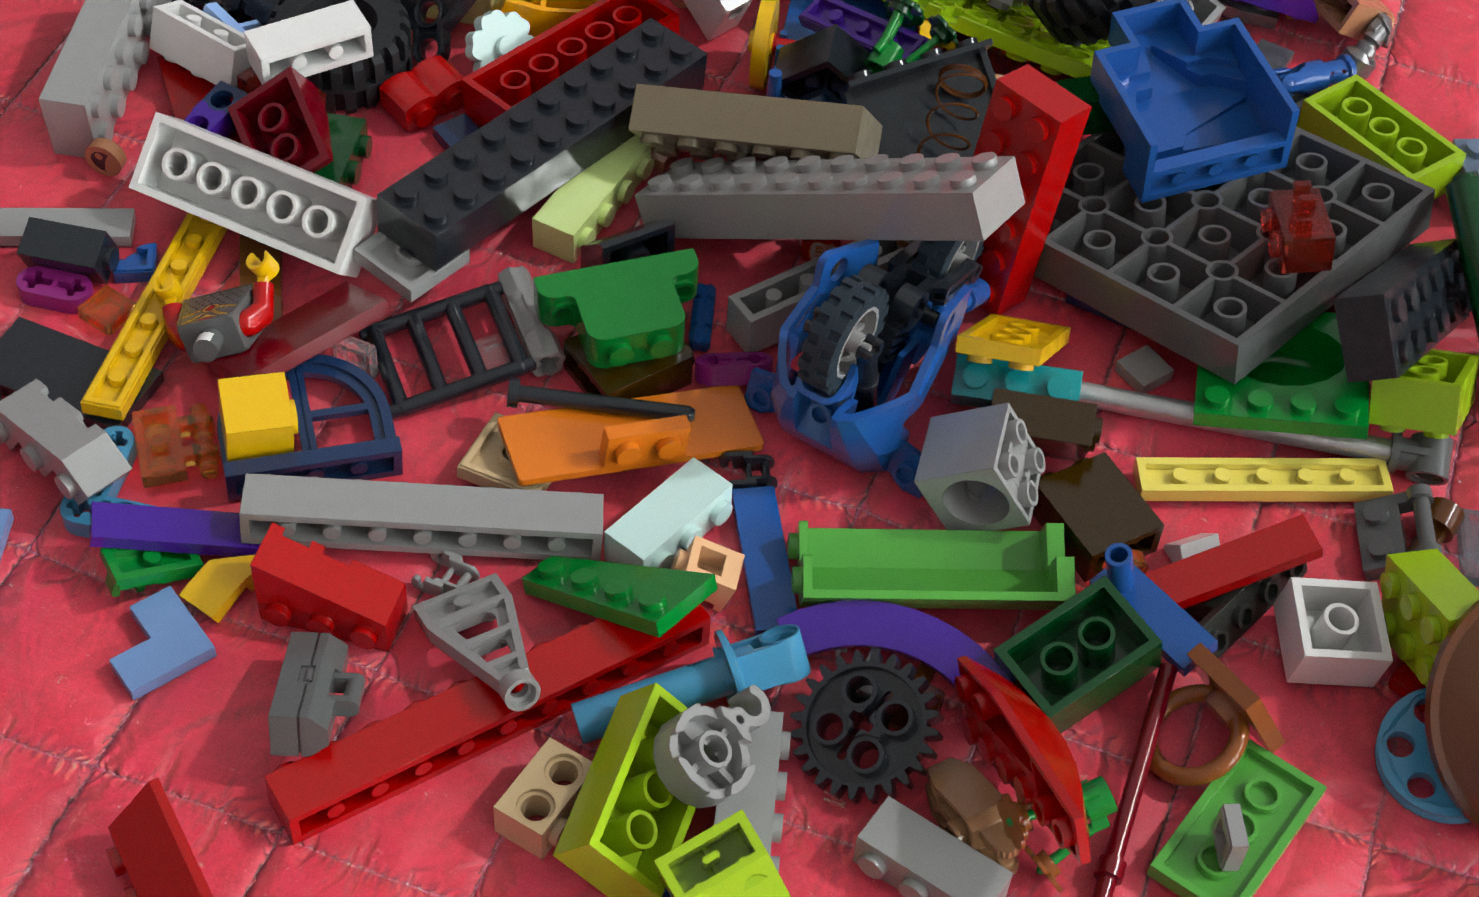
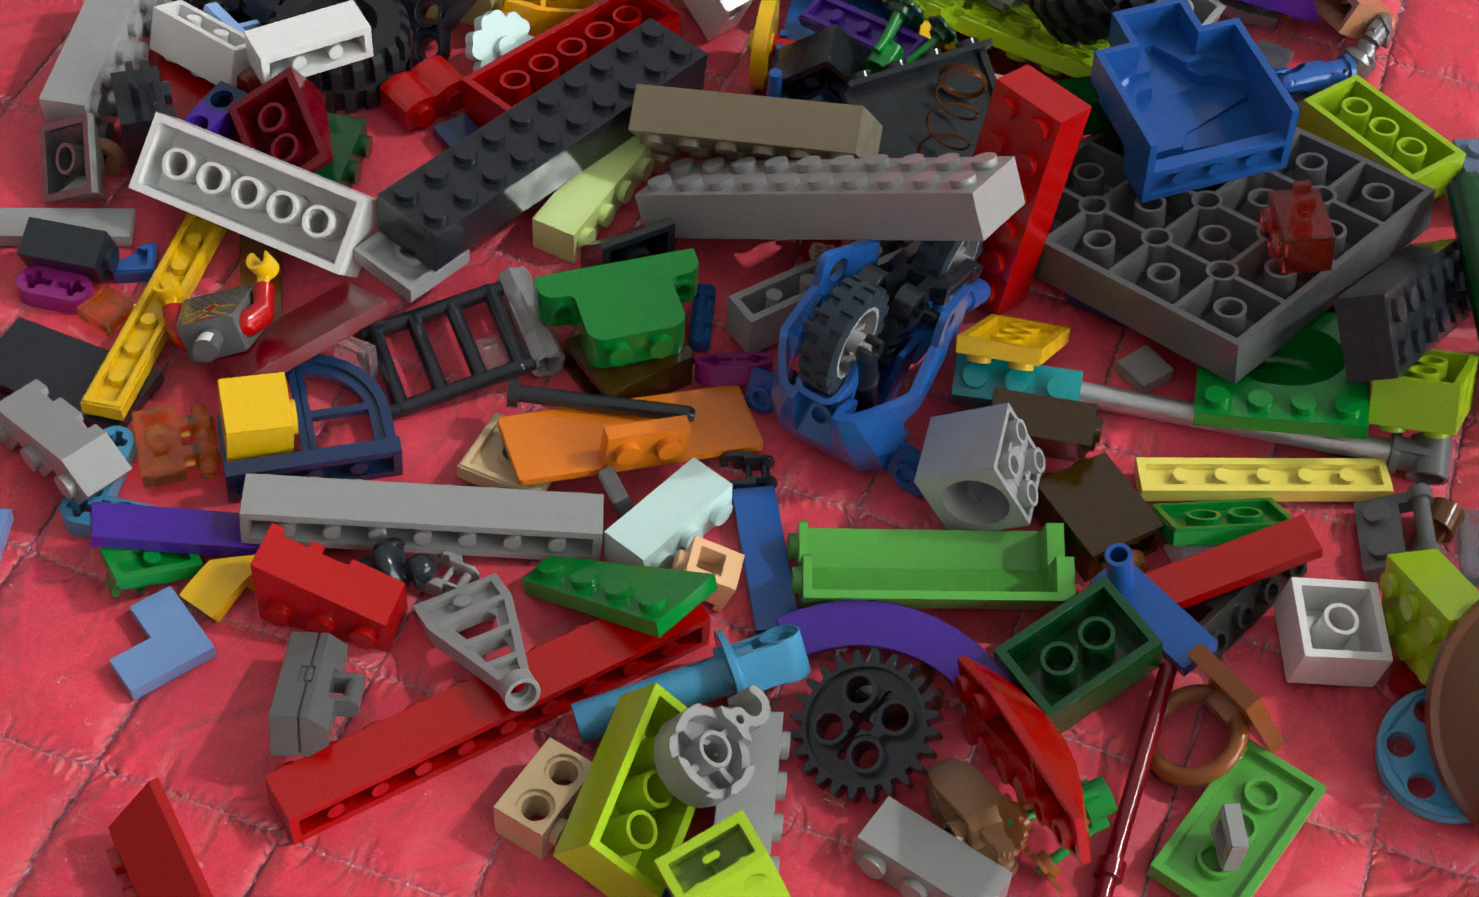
none -> flat silver slope [39,113,107,204]
none -> black brick [110,58,176,179]
none -> black animal [359,537,436,591]
none -> flat silver tile [598,465,634,518]
none -> green tile [1149,498,1294,547]

